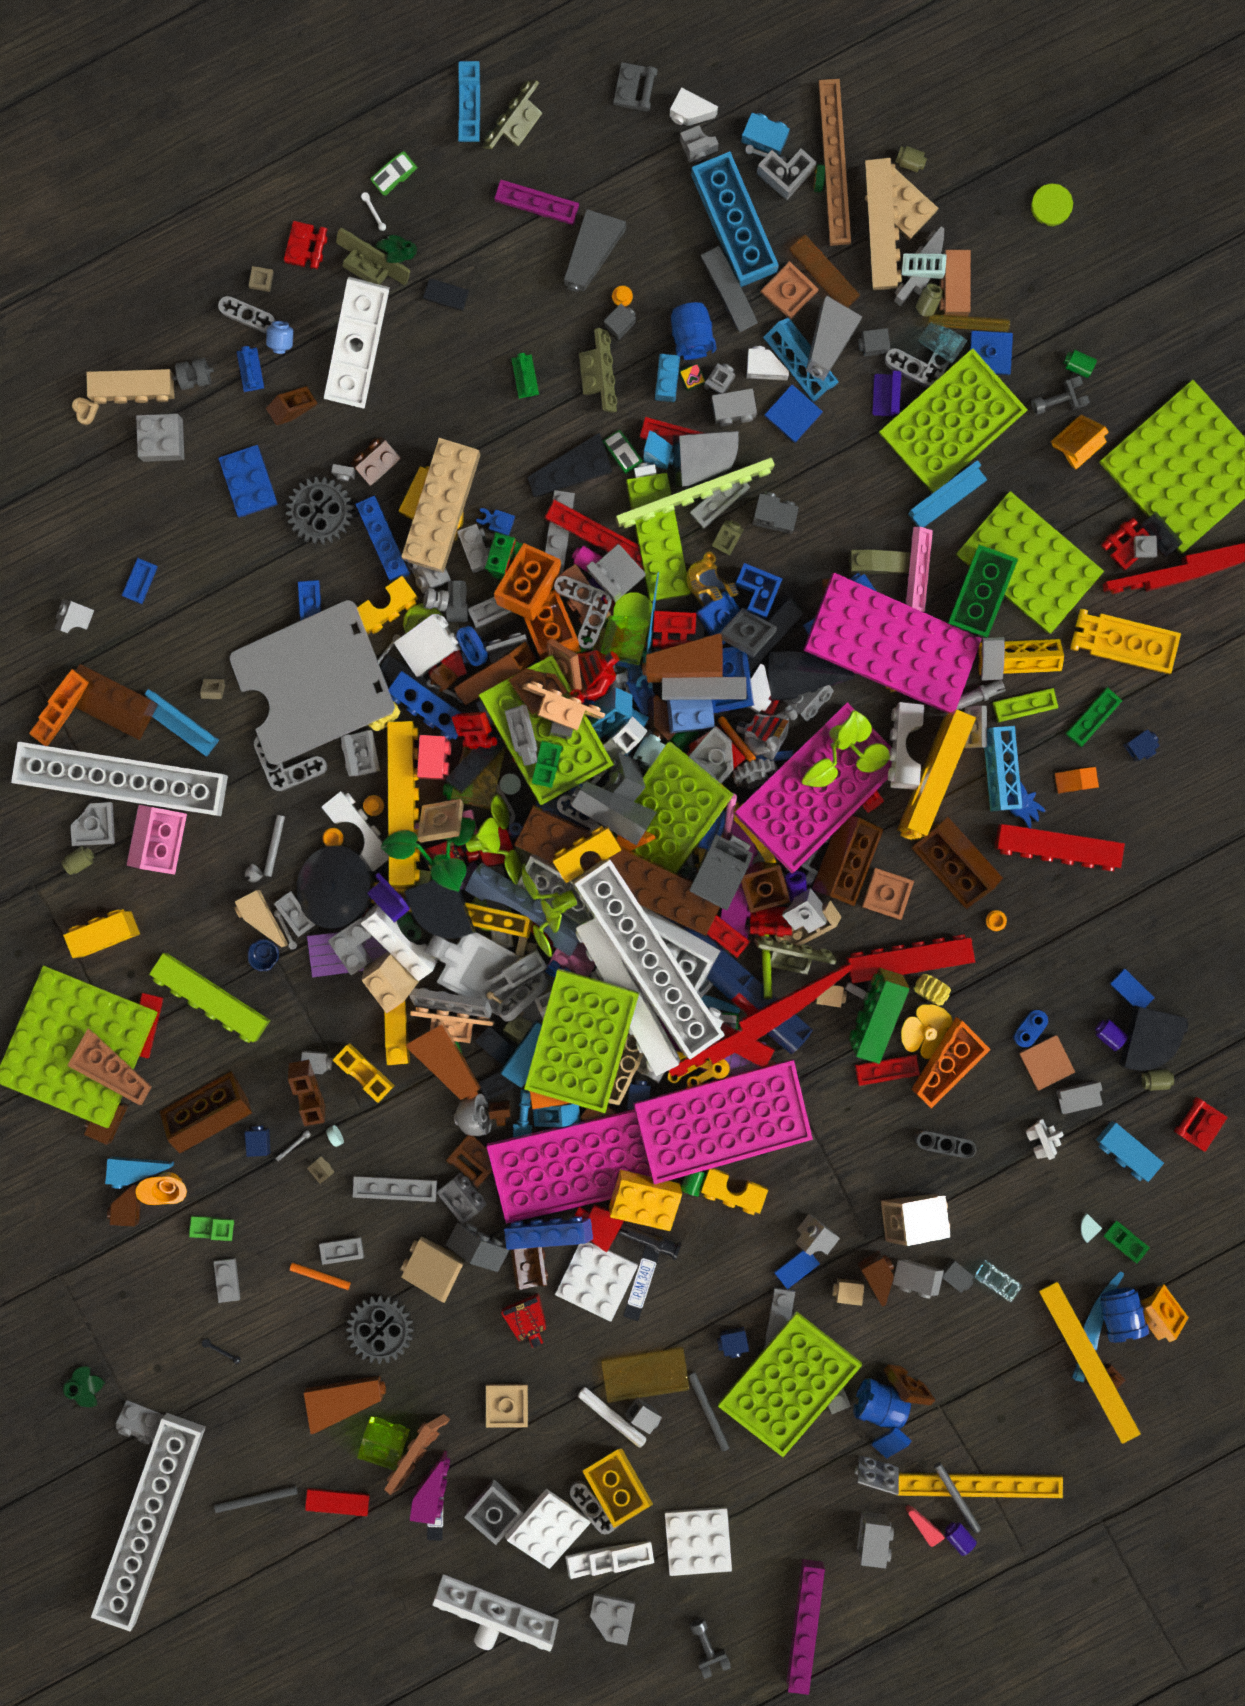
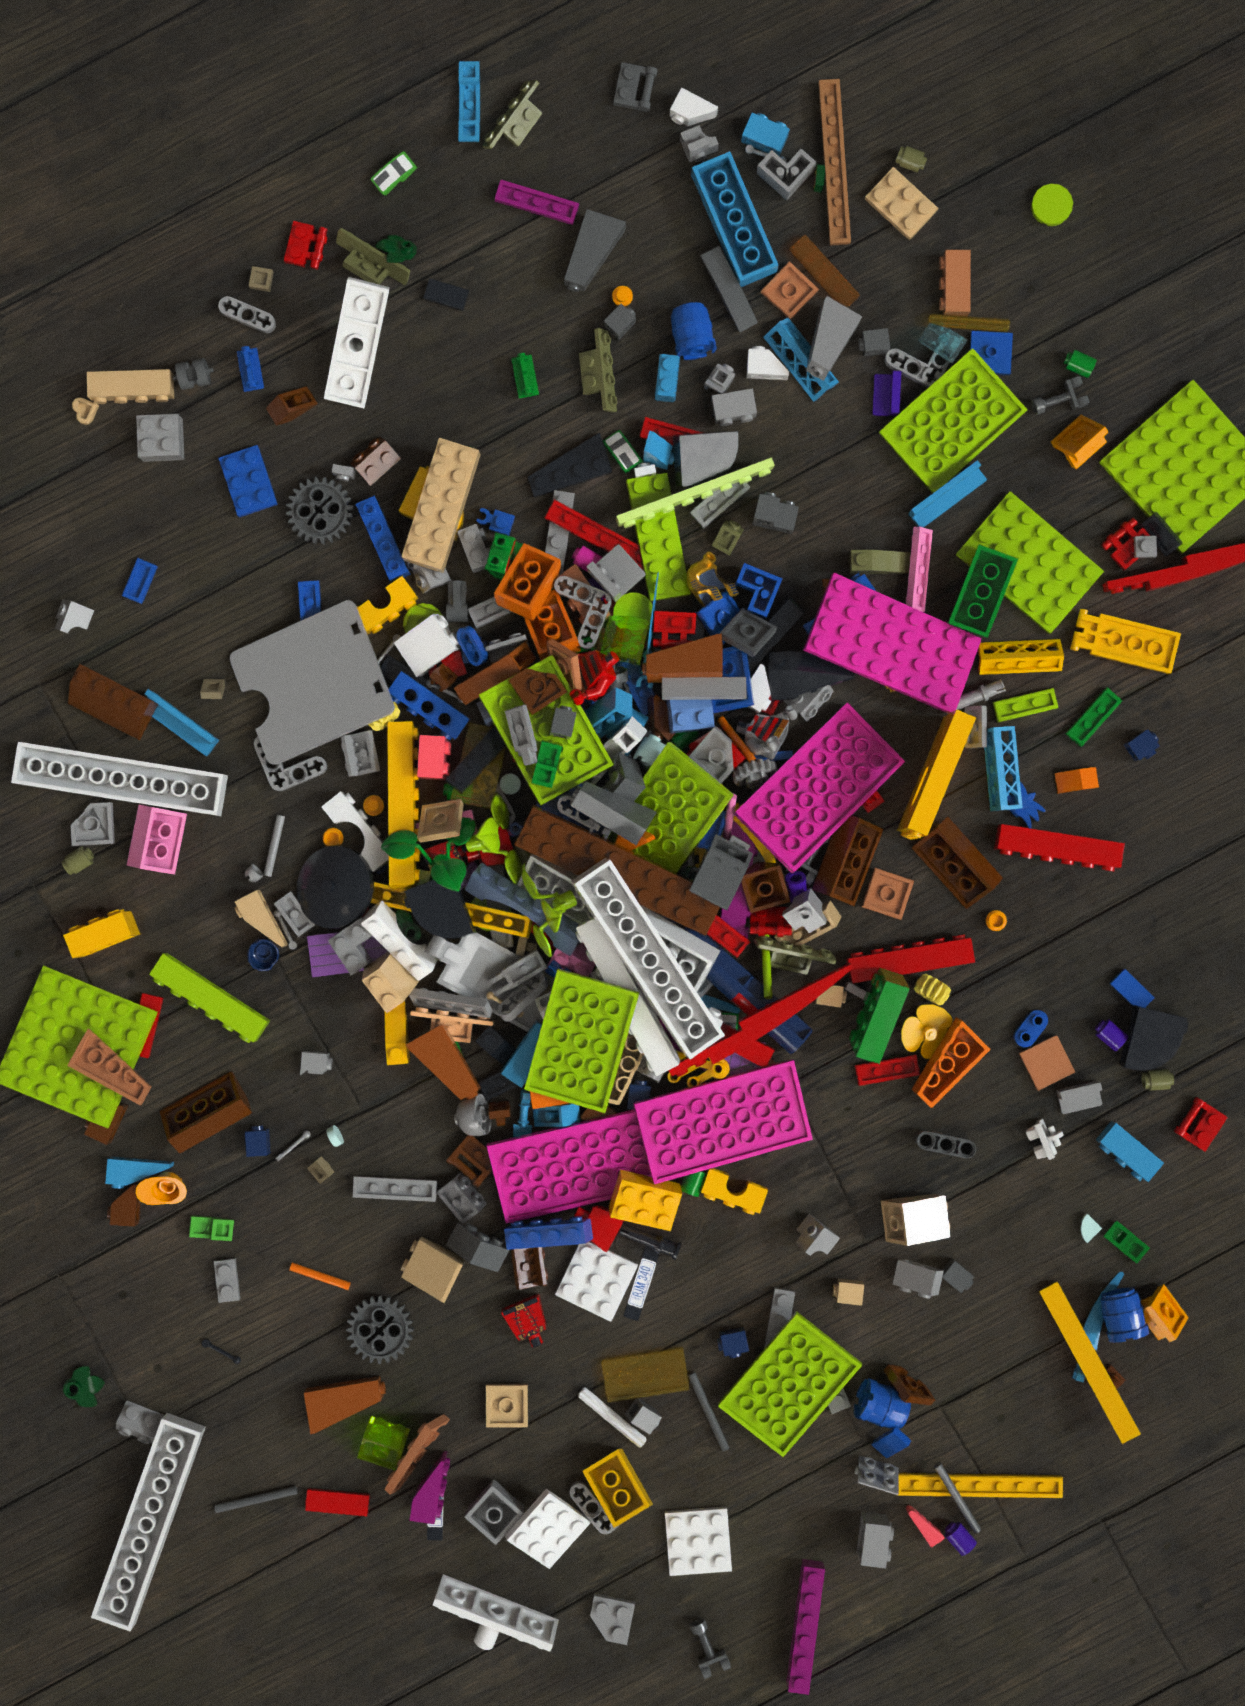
orange slope [29,669,89,746] -> none
medium blue head [266,321,293,354] -> none
reddish brown arch [288,1059,326,1126] -> none
light grey plate [319,1237,364,1265] -> none
yellow arch [333,1043,395,1103] -> none
white hinge [361,192,386,231] -> none
dark purple panel [367,873,410,923] -> none
light grey wheel [423,588,449,612] -> none
red plate [451,712,497,749] -> none
olive bracket [502,1015,532,1045] -> none
light nougat bracket [522,681,605,730] -> none
yellow arch [553,826,621,883] -> none
white slope [565,1541,654,1579] -> none
tile [679,363,706,391] -> none
blue tile [764,385,823,443] -> none
blue tile [774,1250,820,1289] -> none
lime plant [801,710,890,787] -> none
reddish brown slope [857,1251,894,1307] -> none
tan brick [865,158,902,290] -> none
white arch [888,702,924,790] -> none
light grey slope [894,226,944,306] -> none
light aqua slope [902,254,947,279] -> none
olive brick [916,284,942,317] -> none
clear light blue slope [975,1261,1023,1303] -> none
light grey slope [981,637,1005,680] -> none

